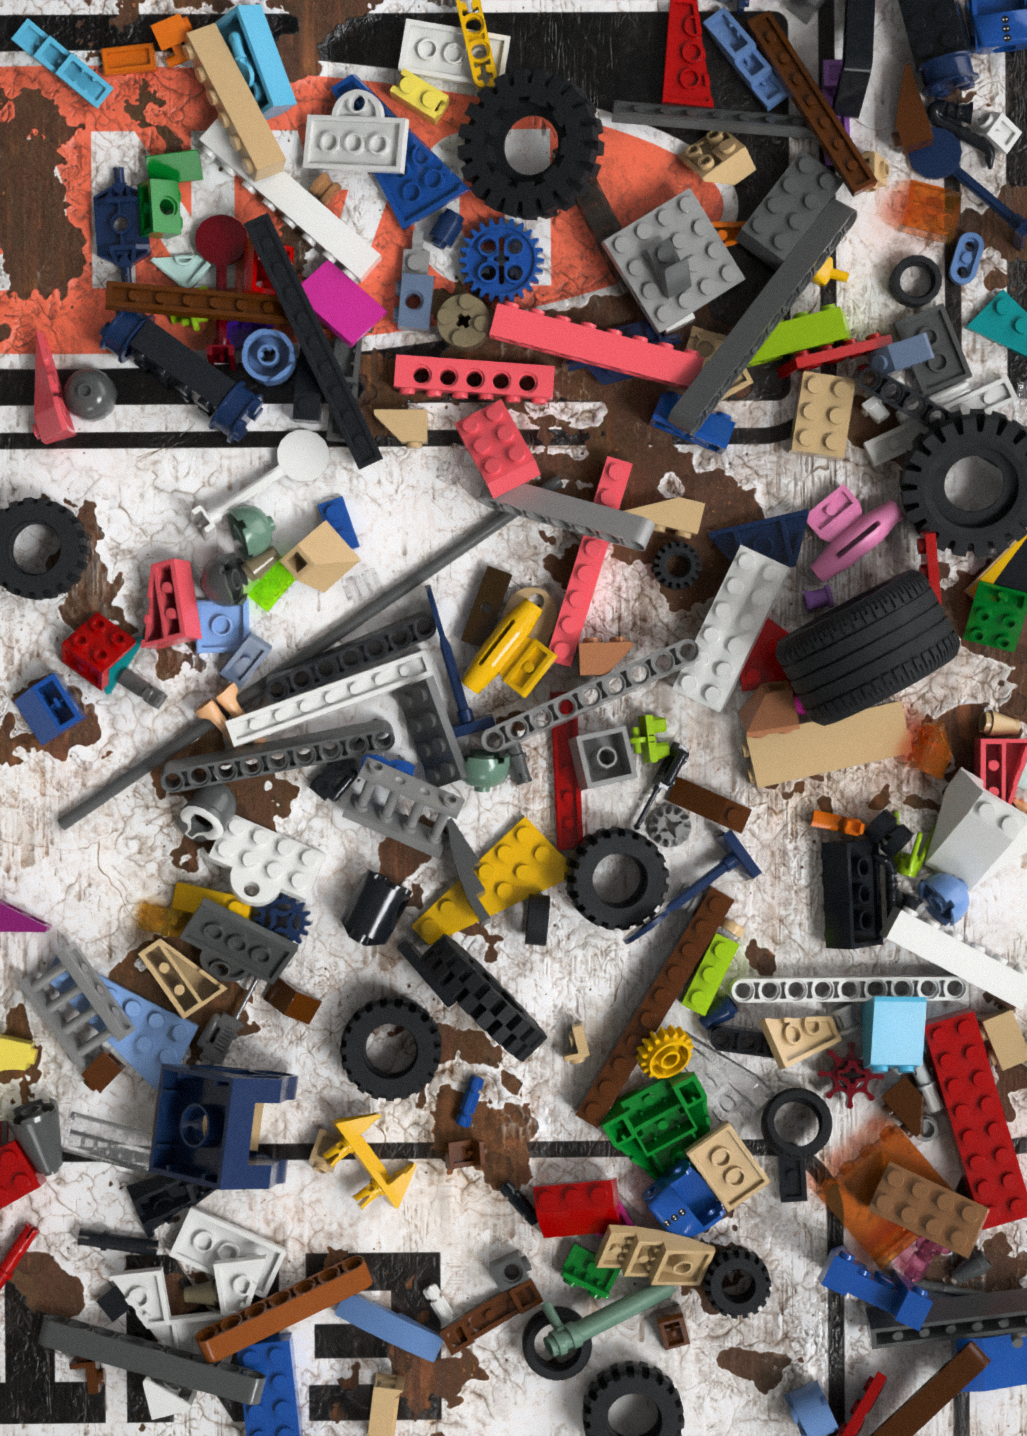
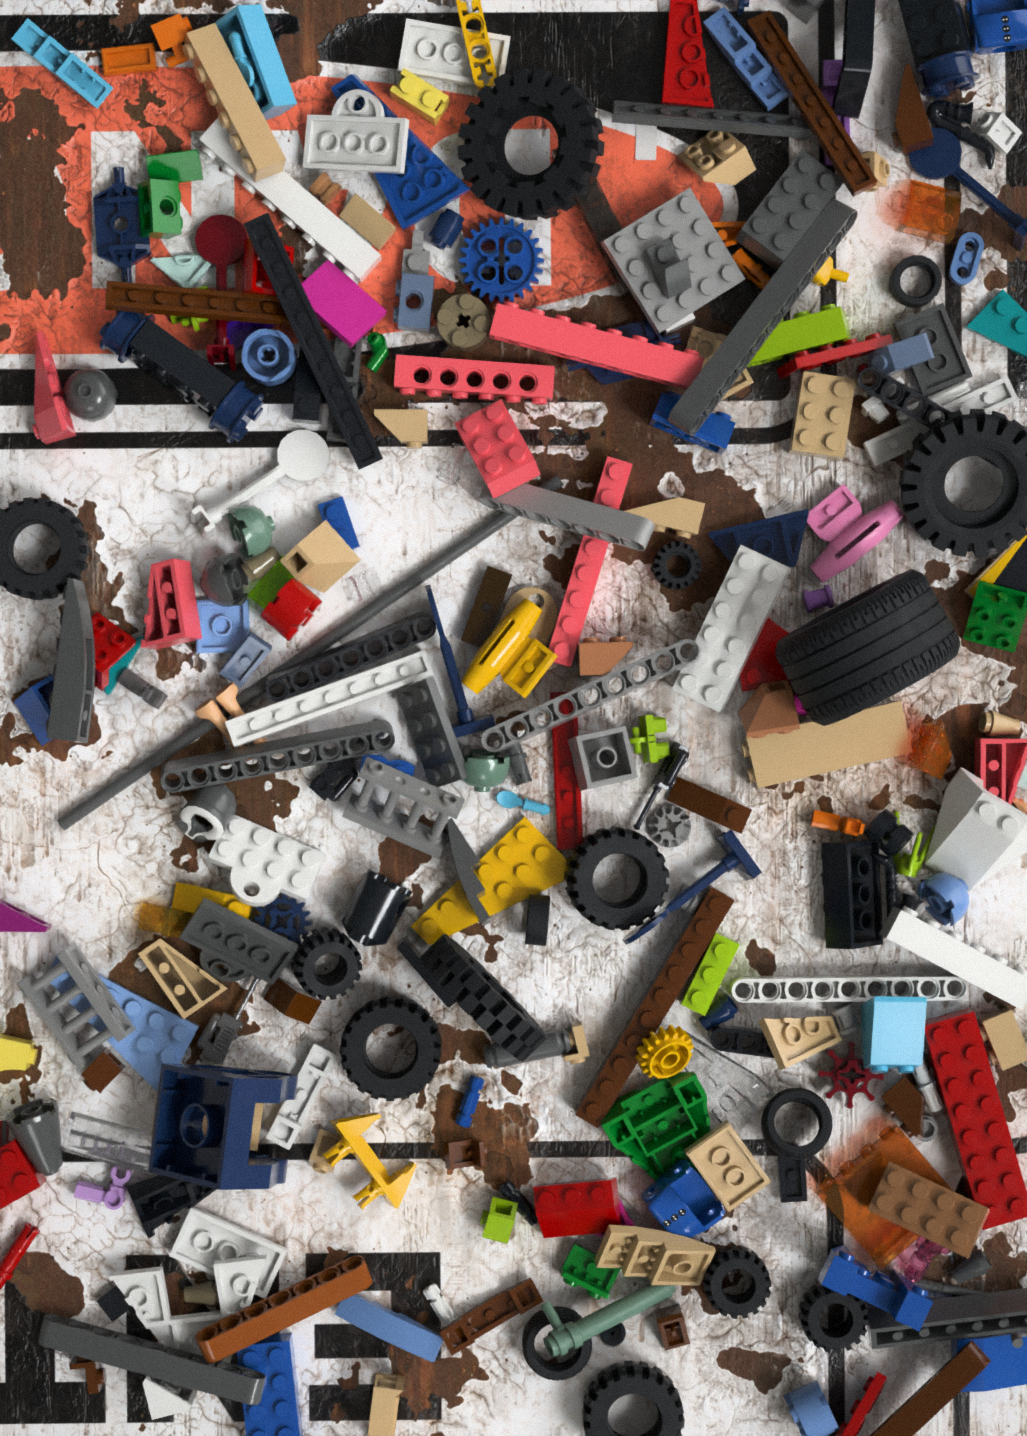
black pin [77,1228,159,1257] -> none
dark grey brick [490,1250,532,1292] -> none
tan tile [719,917,745,938] -> none
red wing [917,530,942,606] -> none
none -> dark grey slope [46,578,95,743]
none -> lavender bar [74,1165,132,1210]
none -> red brick [260,578,323,641]
none -> white slope [266,1043,338,1150]
none -> black tyre [291,927,362,1000]
none -> tan slope [339,193,396,251]
none -> green arm [365,332,389,373]
none -> lime brick [479,1196,518,1244]
none -> dark grey axle [483,1028,571,1069]
none -> medium azure piece [496,791,550,815]
none -> black tile [599,1323,626,1347]
none -> white sticker [635,124,657,160]
none -> orange pin [732,248,771,291]
none -> black tyre [799,1284,869,1353]

